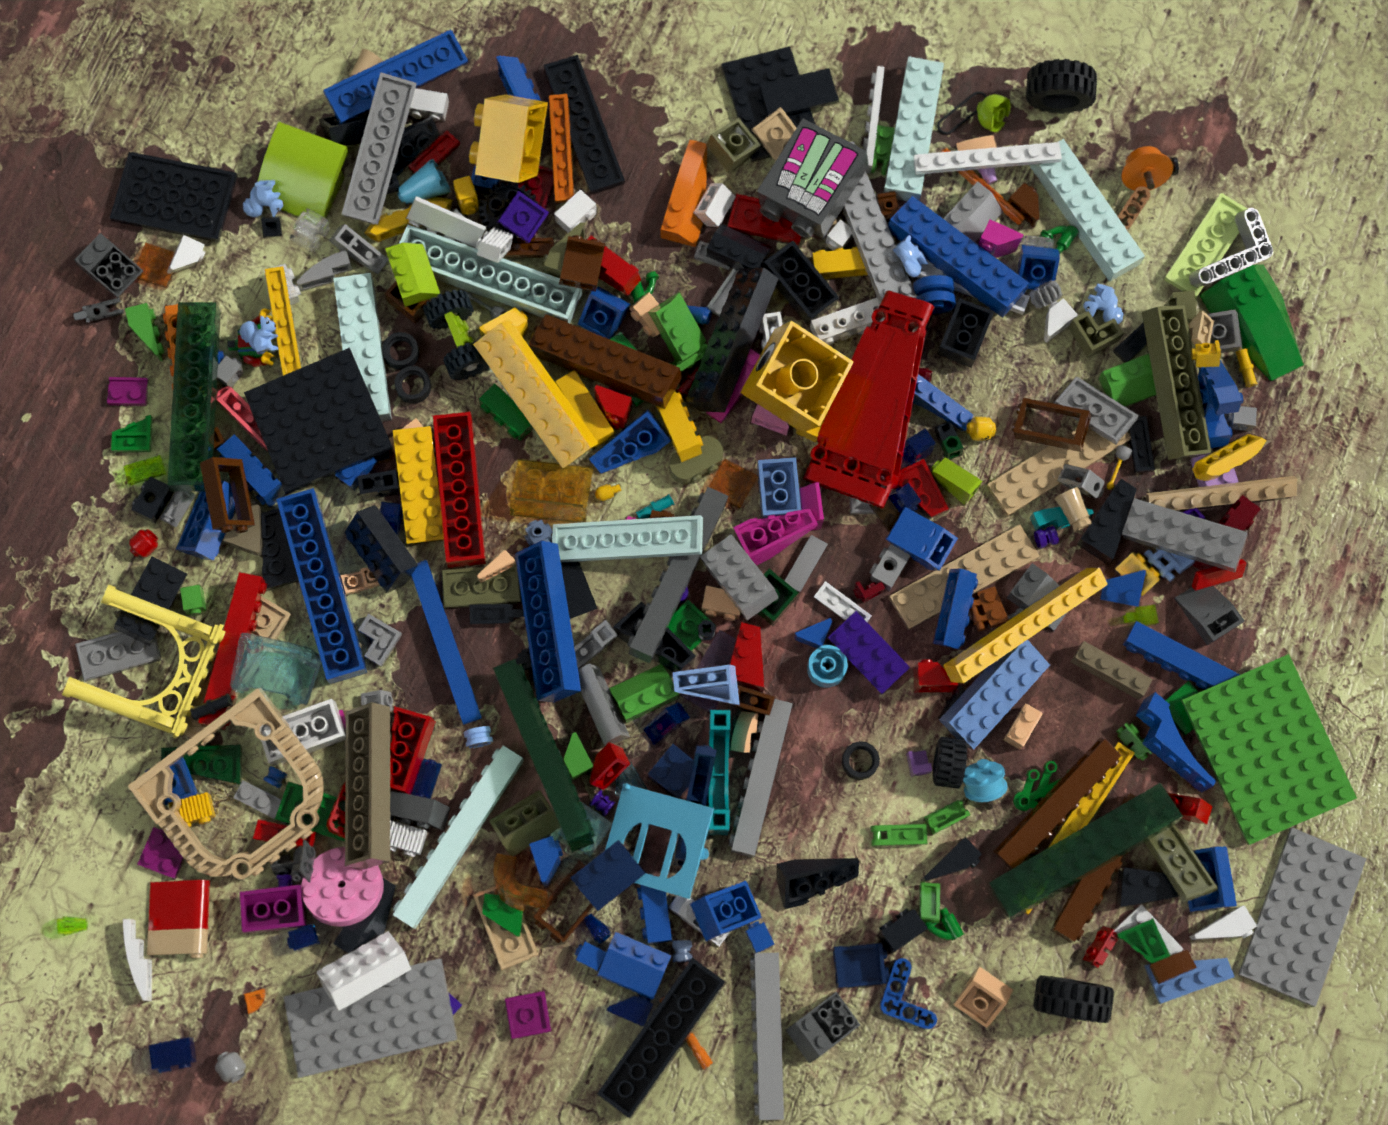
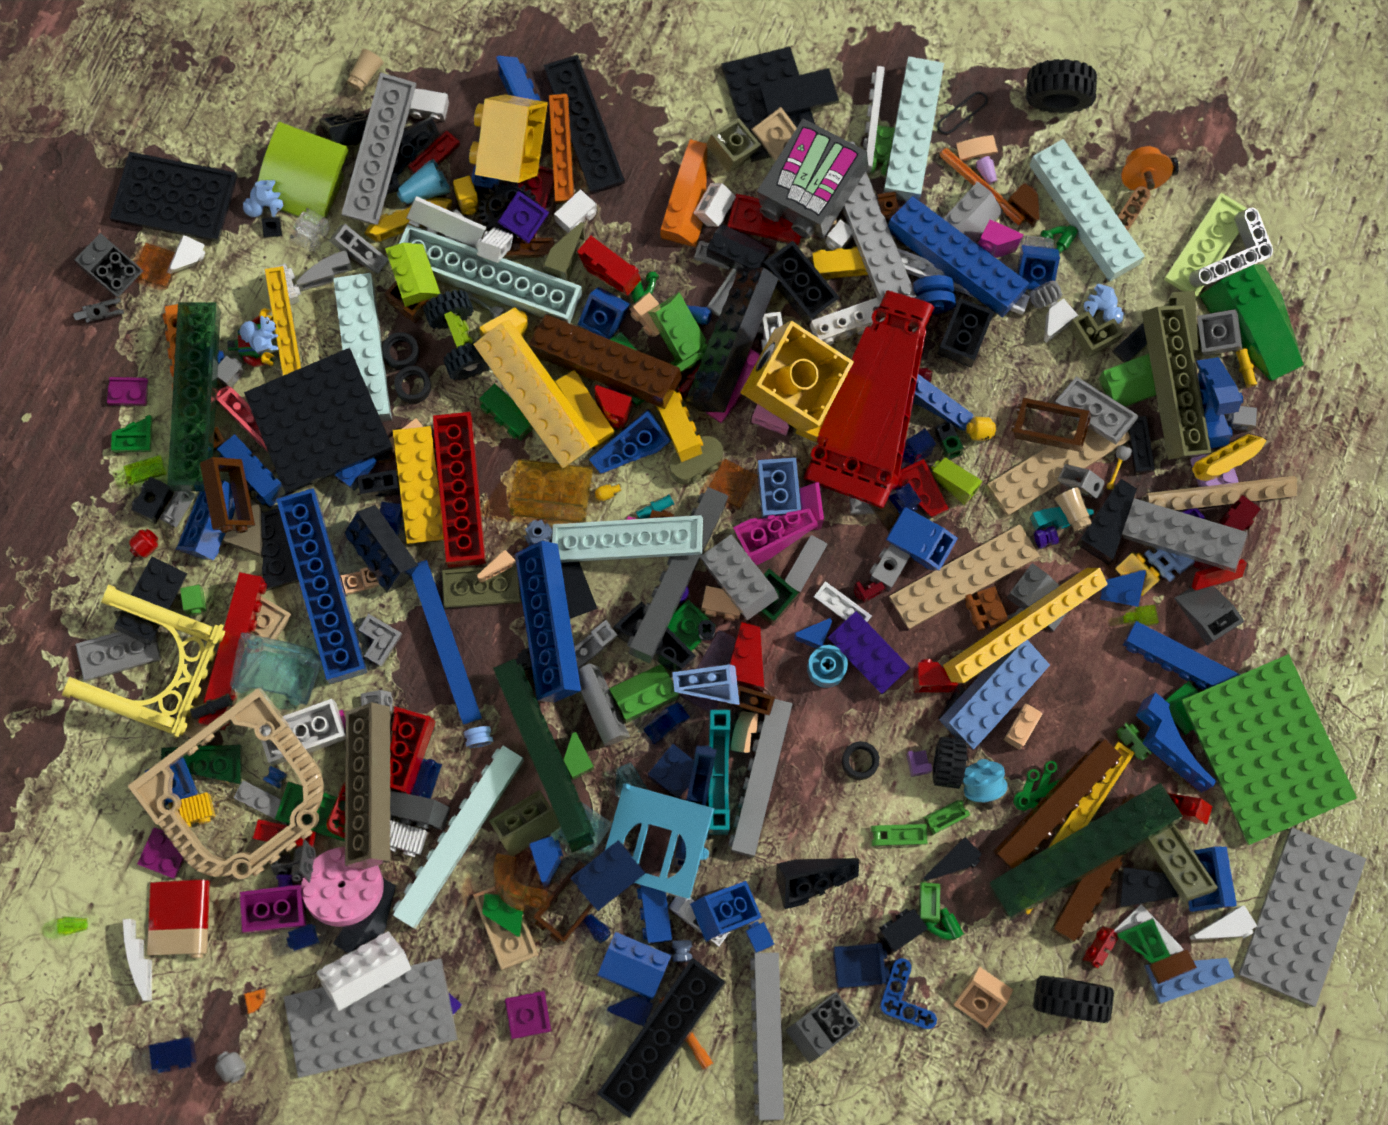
bright green slope [125,303,164,361] -> none
blue plate [323,30,469,124] -> none
black hinge [469,603,524,624] -> none
reddish brown panel [559,235,605,292] -> none
blue brick [574,942,607,972] -> none
red slope [589,742,630,790] -> none
dark purple bush [589,790,616,816] -> none
light blue animal [893,235,928,277] -> none
white plate [913,142,1062,175] -> none
blue slope [933,568,978,650] -> none
lime cylinder [977,94,1011,132] -> none
dark tan brick [1071,641,1153,700] -> none
tan slope [1188,310,1214,345] -> none
yellow brick [1191,340,1221,367] -> none

